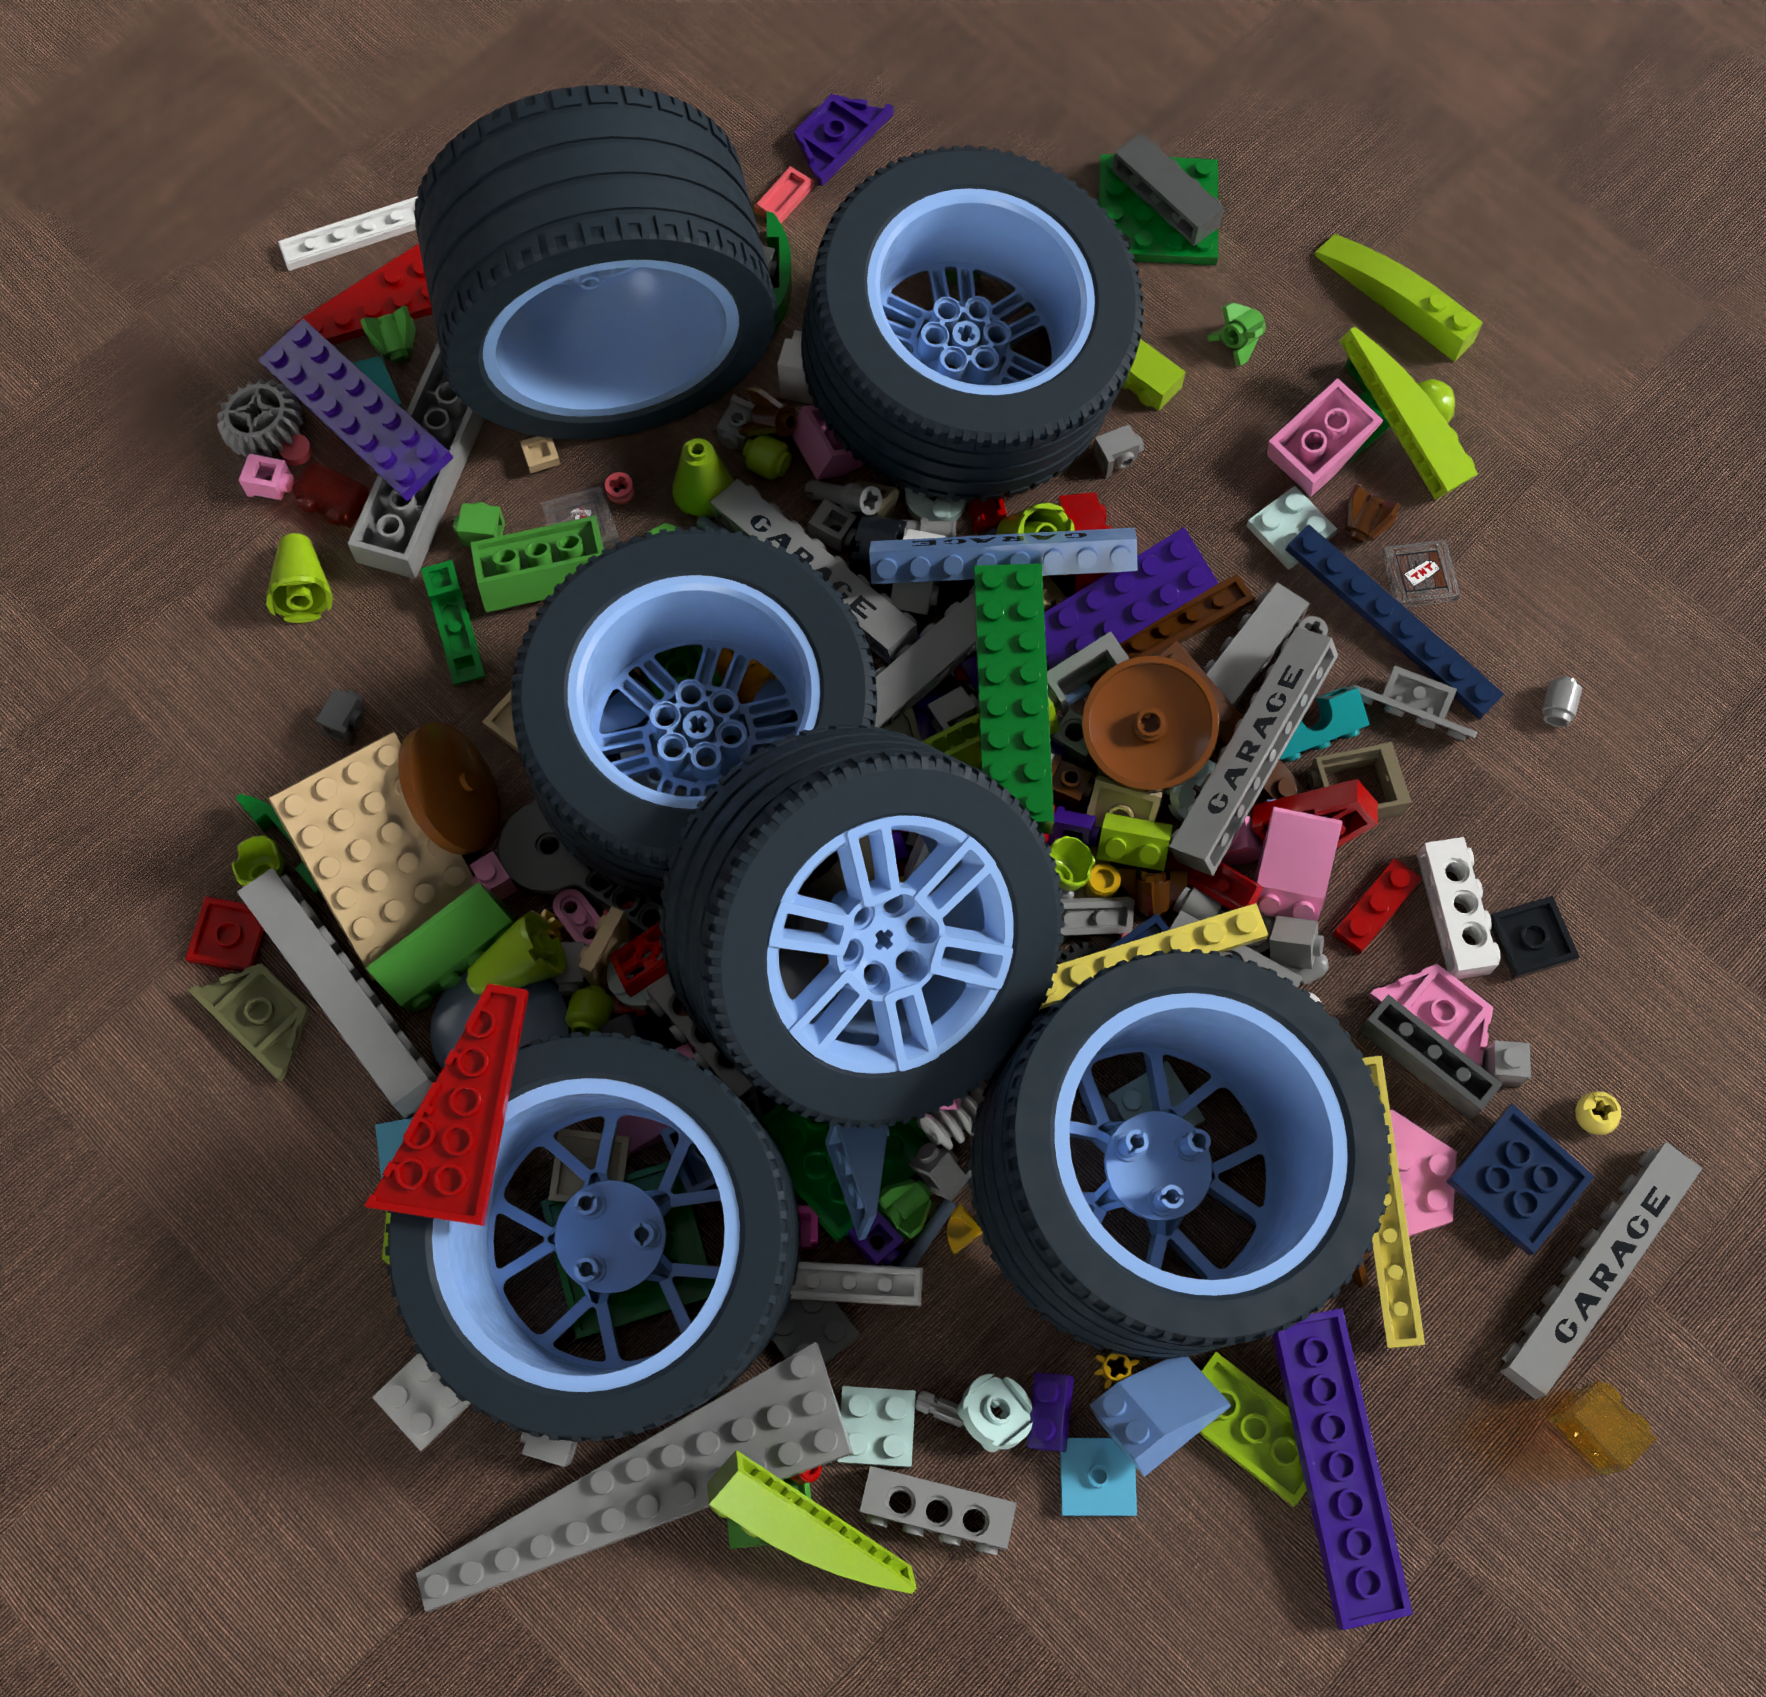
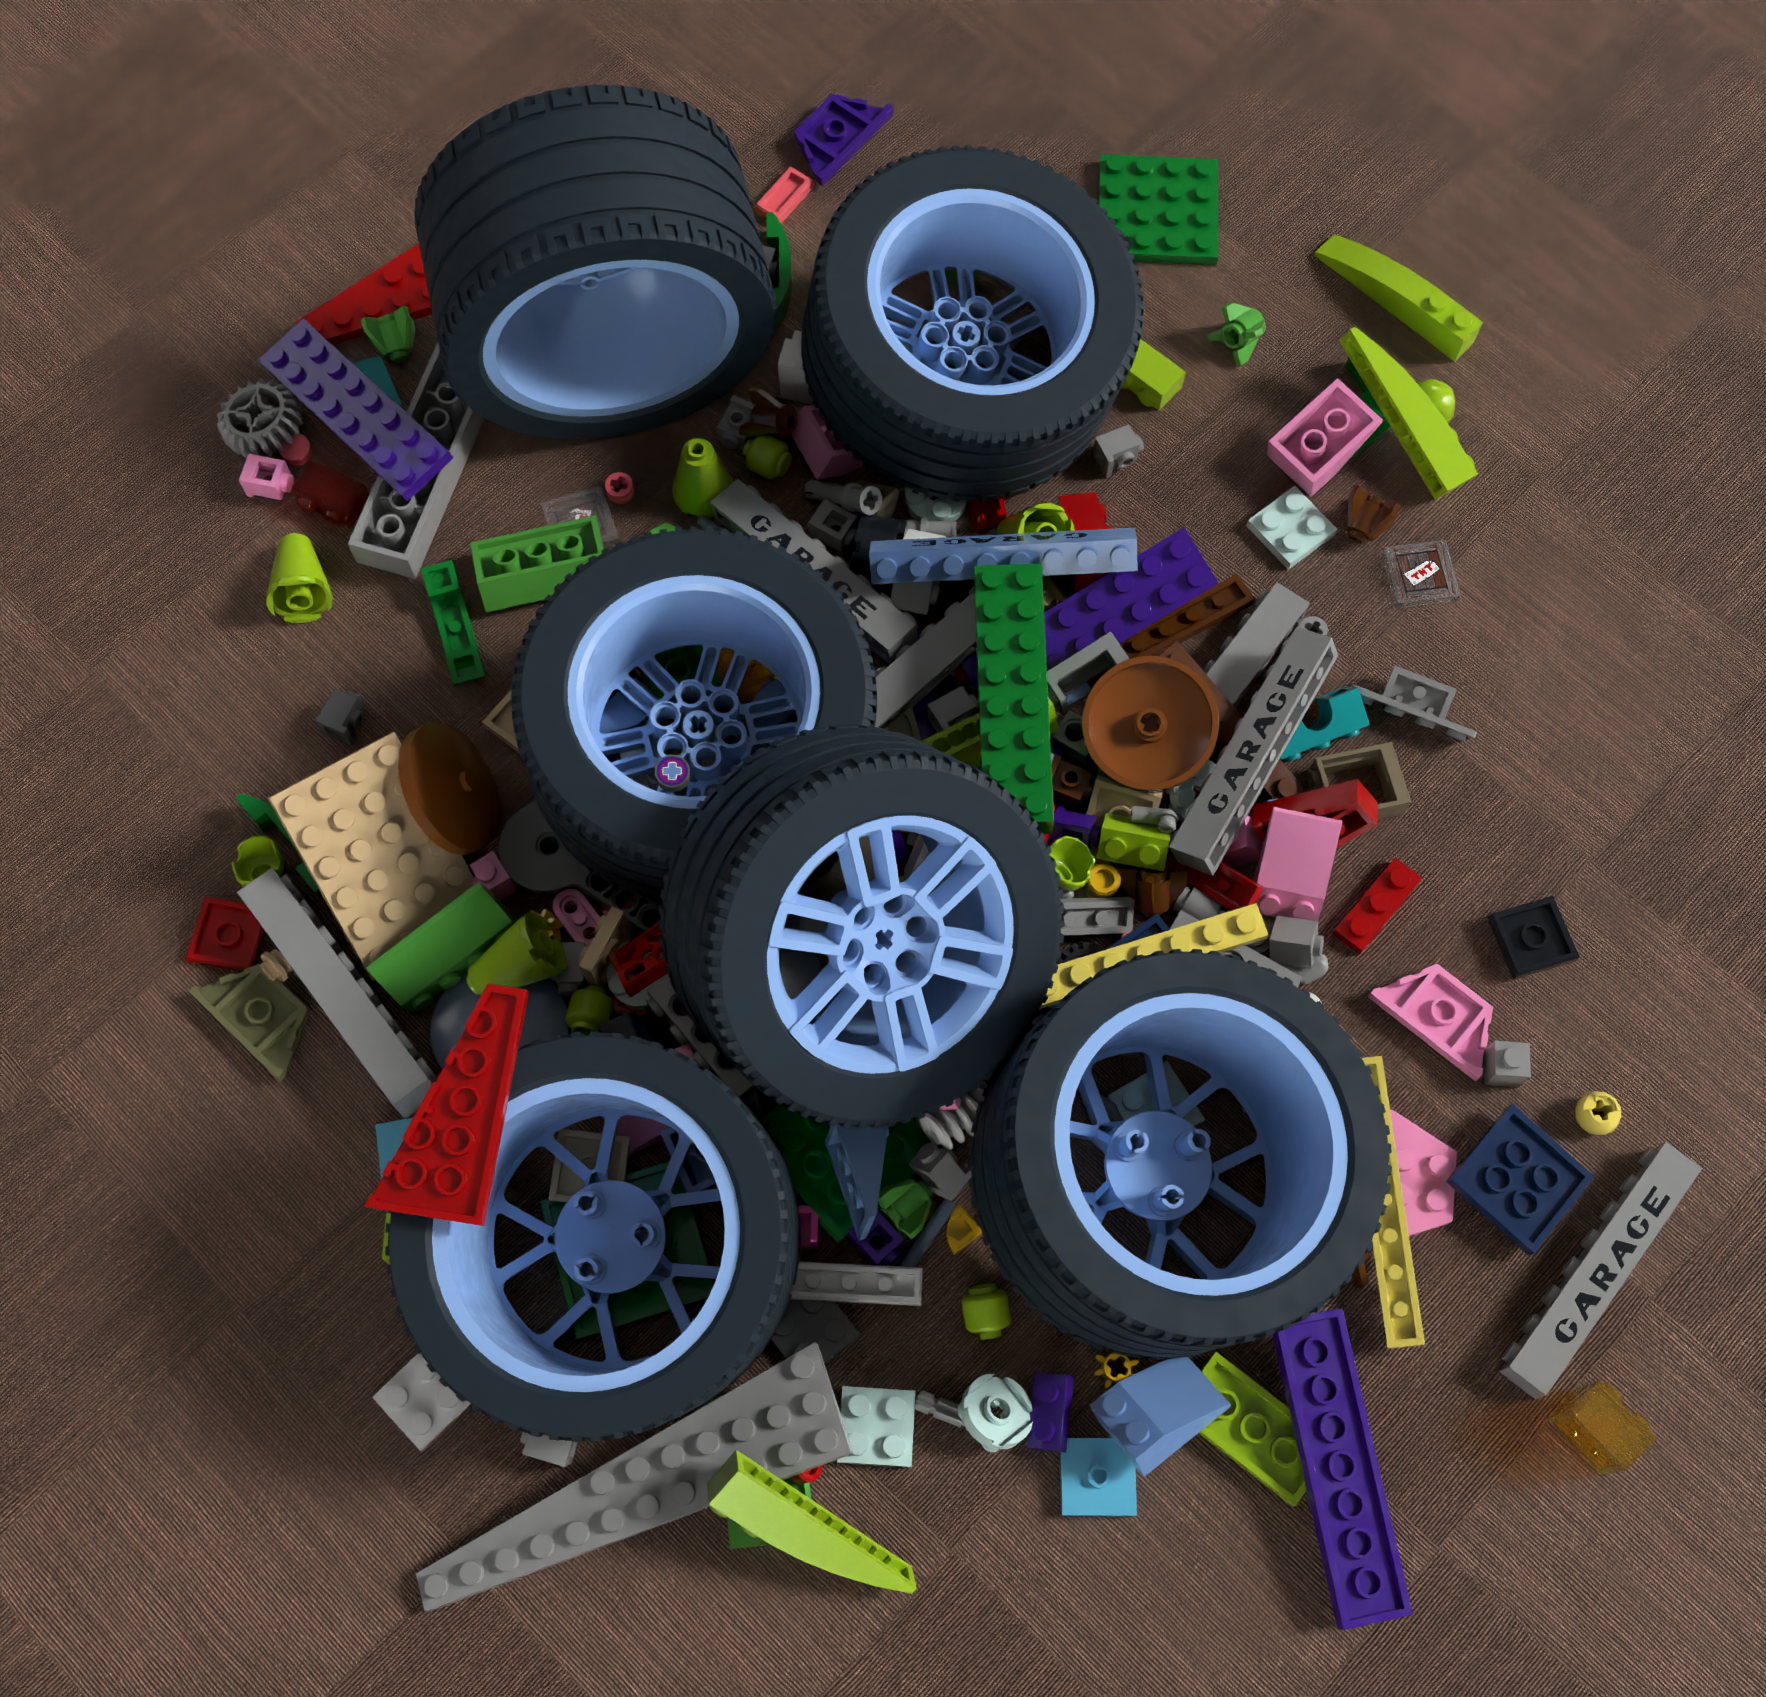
white tile [278,196,418,271] -> none
bright green brick [453,502,505,547] -> none
tan plate [520,436,560,473] -> none
light grey brick [859,1466,1017,1556] -> none
dark grey brick [1112,133,1224,246] -> none
dark blue plate [1285,524,1504,719] -> none
dark grey brick [1359,994,1502,1120] -> none
white brick [1417,837,1500,979] -> none
light grey brick [1542,676,1582,727] -> none
none -> tan plate [260,949,293,982]
none -> tile [655,755,690,792]
none -> lime head [961,1283,1012,1340]
none -> light grey arm [1130,805,1178,833]

